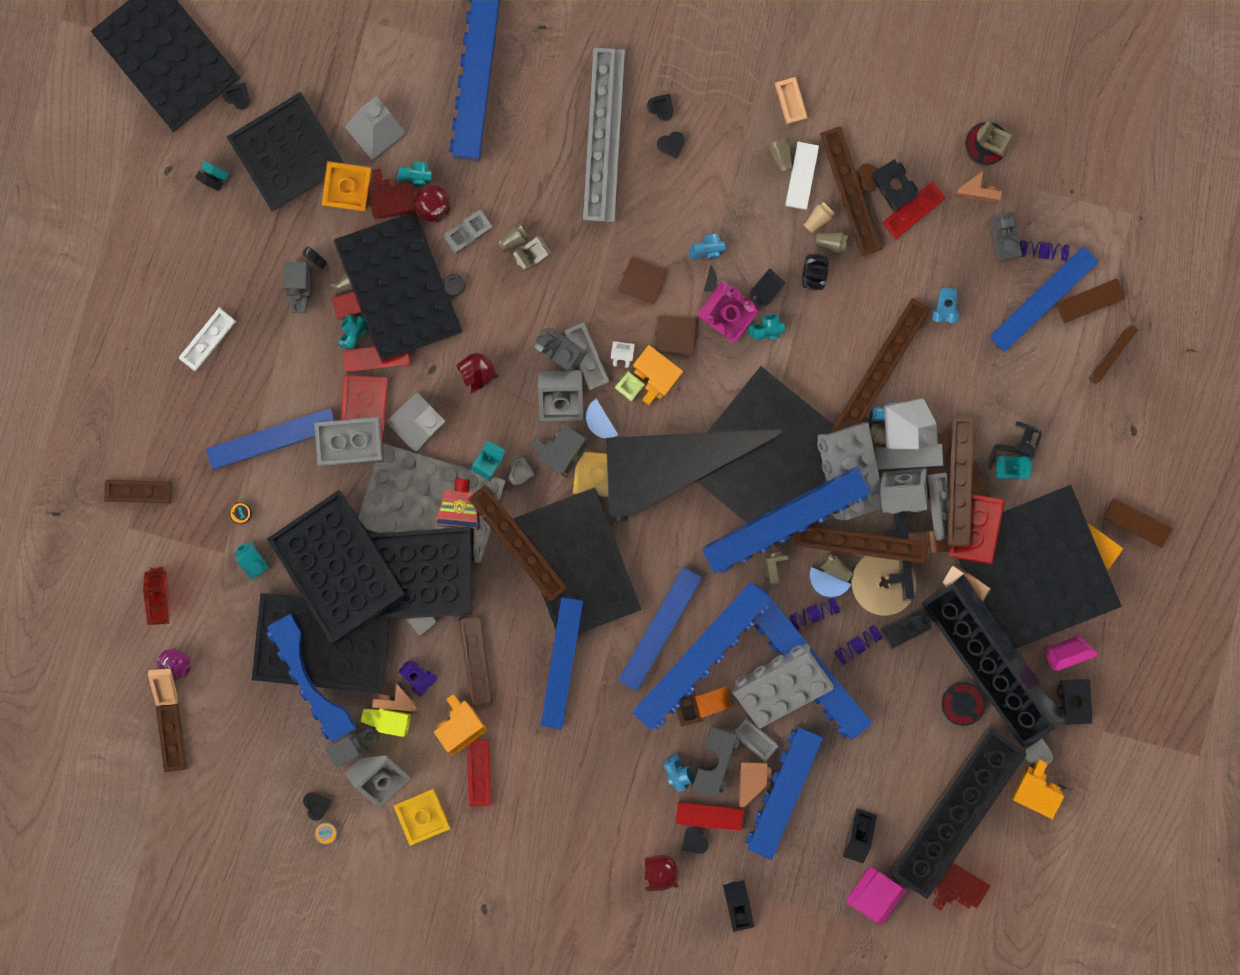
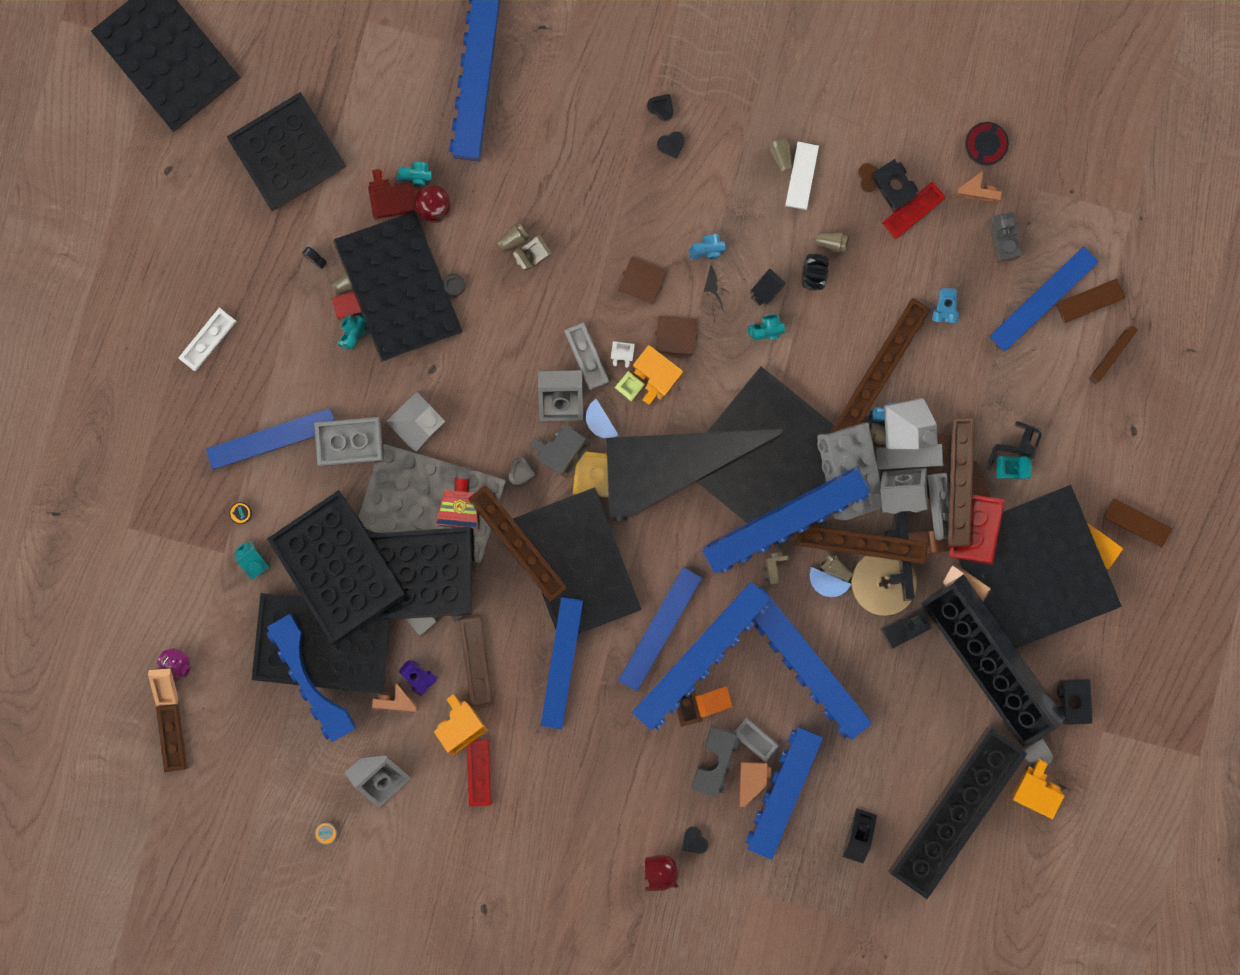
reddish brown tile [104,480,172,503] -> none
clear red hinge [143,567,171,625] -> none
black tile [195,171,223,191] -> none
teal tile [201,160,229,181] -> none
black tile [222,82,250,110] -> none
dark grey hinge [284,262,311,313] -> none
black tile [303,792,331,821] -> none
light orange plate [321,161,371,211] -> none
dark grey hinge [325,727,379,769] -> none
red tile [341,375,388,443] -> none
red tile [343,347,411,373] -> none
light grey slope [345,96,406,161] -> none
neon yellow hinge [361,708,412,737] -> none
yellow tile [393,788,451,846] -> none
light grey slope [443,209,493,254] -> none
dark red helmet [456,353,499,394] -> none
teal bracket [470,441,506,480] -> none
dark grey hinge [532,328,587,371] -> none
light grey plate [583,48,625,223] -> none
dark azure plate [663,753,694,792] -> none
red tile [676,802,743,831] -> none
dark pink slope [698,281,760,343] -> none
black slope [723,880,754,932] -> none
light grey bracket [733,644,834,729] -> none
light nougat tile [775,77,808,125] -> none
dark purple piece [790,597,840,630] -> none
tan cone [803,202,835,234] -> none
reddish brown tile [820,126,882,257] -> none
dark purple piece [834,625,883,665] -> none
dark pink slope [845,866,907,925] -> none
clear red hinge [932,862,990,911] -> none
black tile [941,682,985,726] -> none
dark tan bracket [976,121,1014,157] -> none
dark purple piece [1020,240,1069,262] -> none
dark pink slope [1044,633,1097,671] -> none

